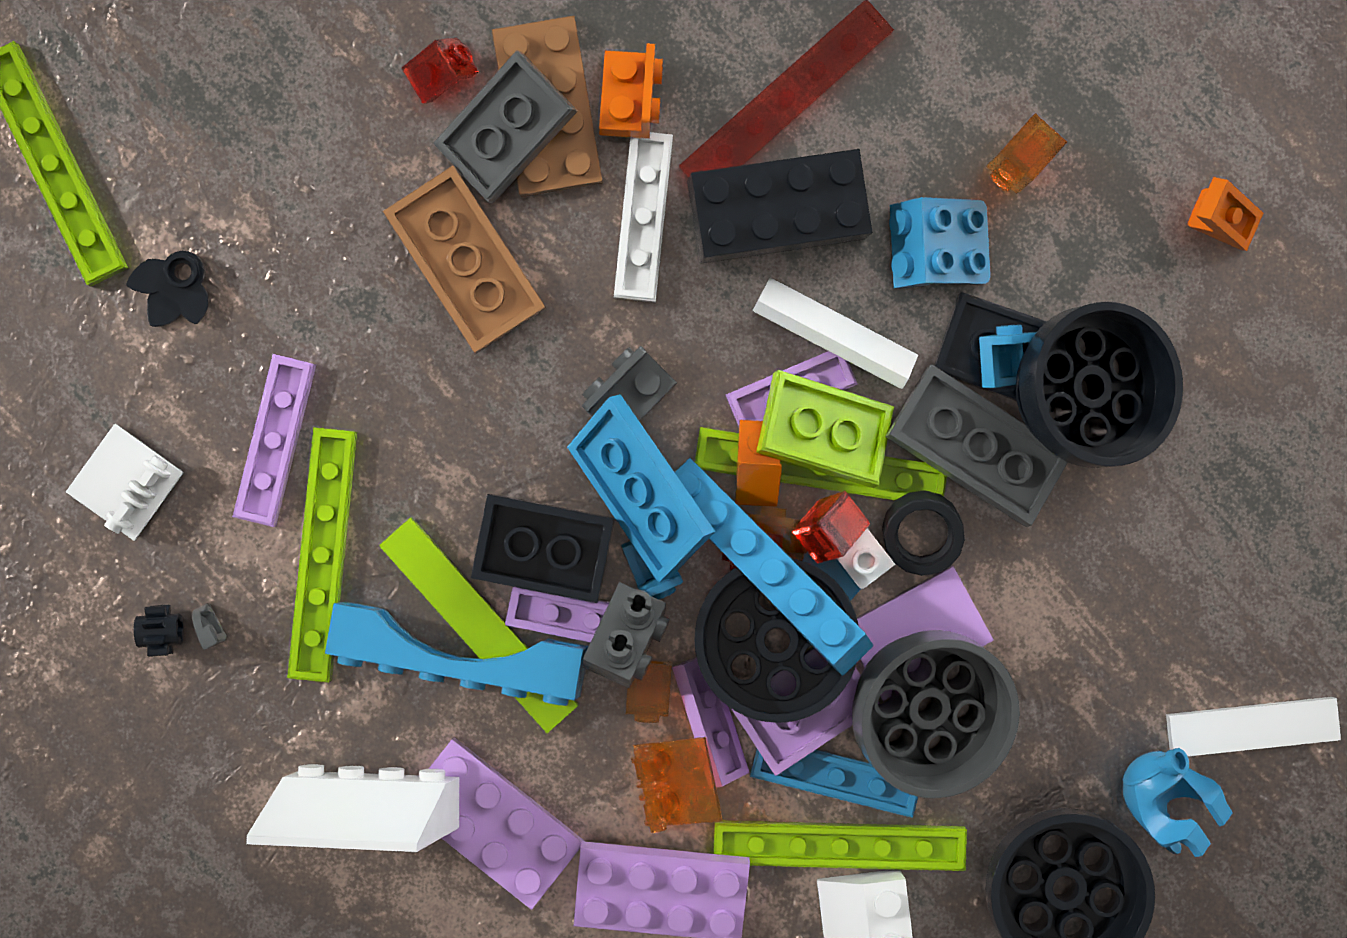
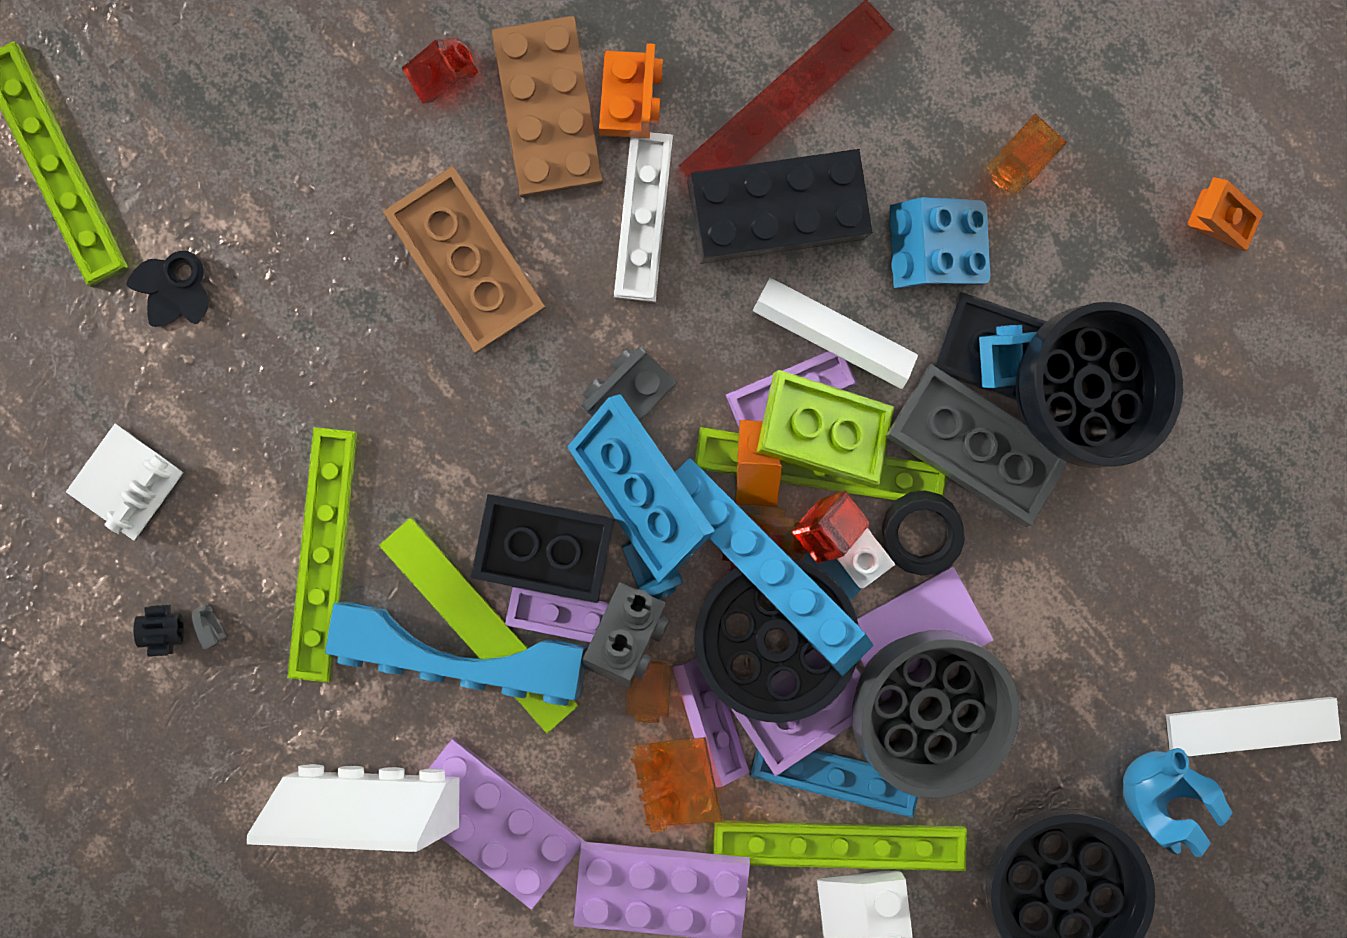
lavender tile [232,354,316,527] -> none
dark grey tile [433,50,578,203] -> none

